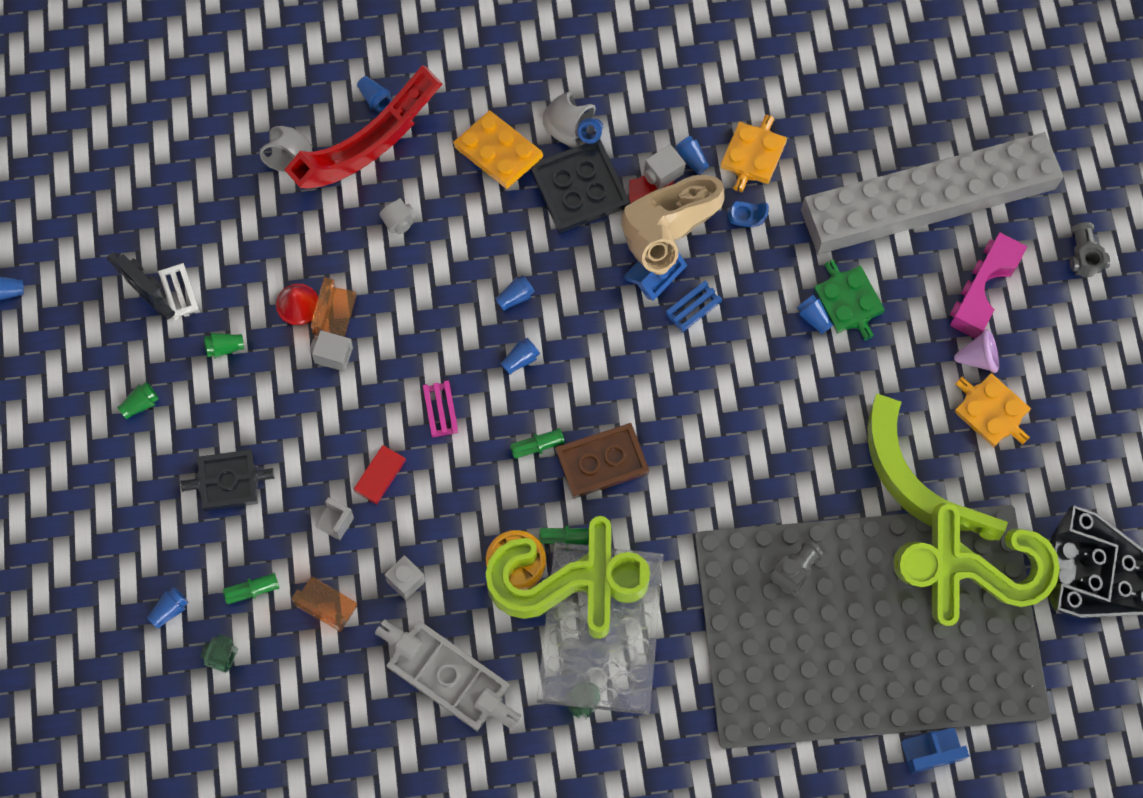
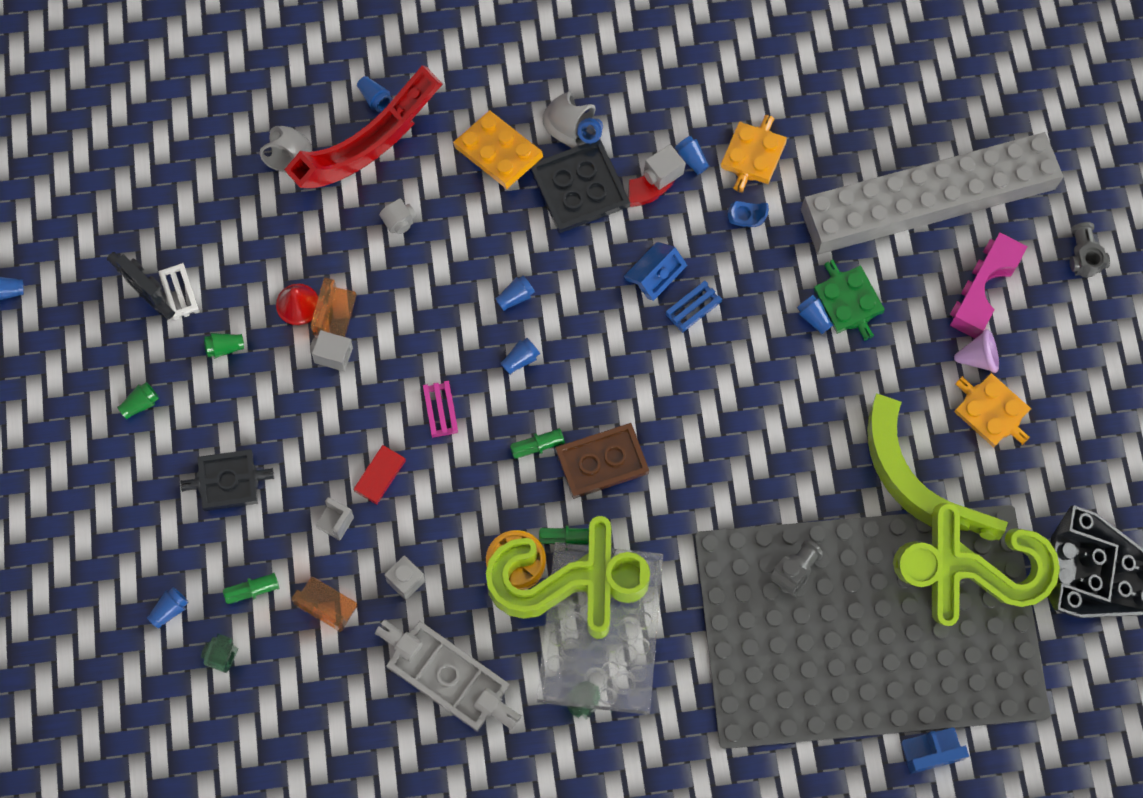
tan piece [621,175,725,275] -> none

